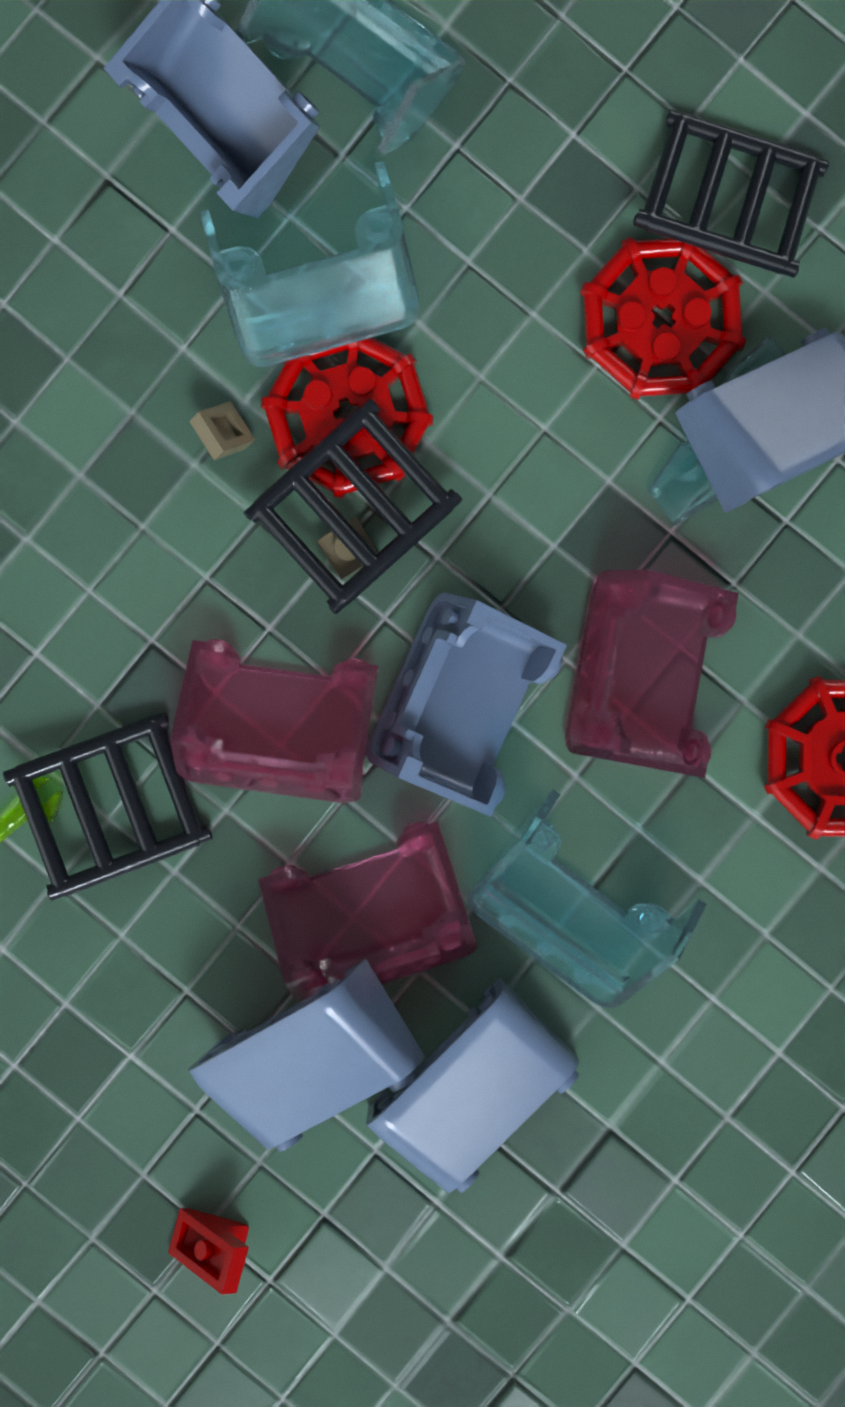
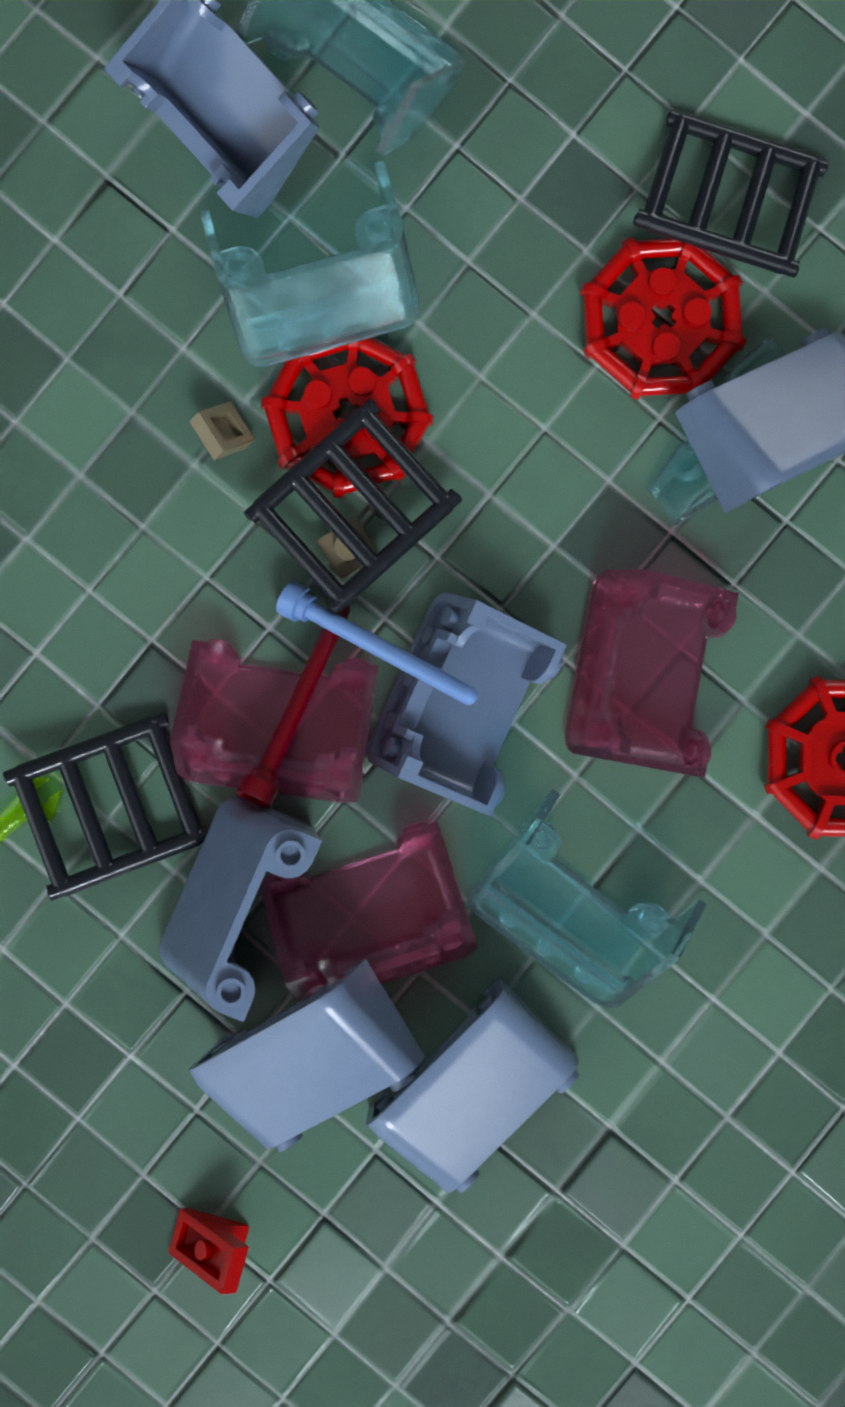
none -> sand blue windscreen [159,796,322,1022]
none -> dark red piece [236,605,350,808]
none -> medium blue piece [276,581,478,705]

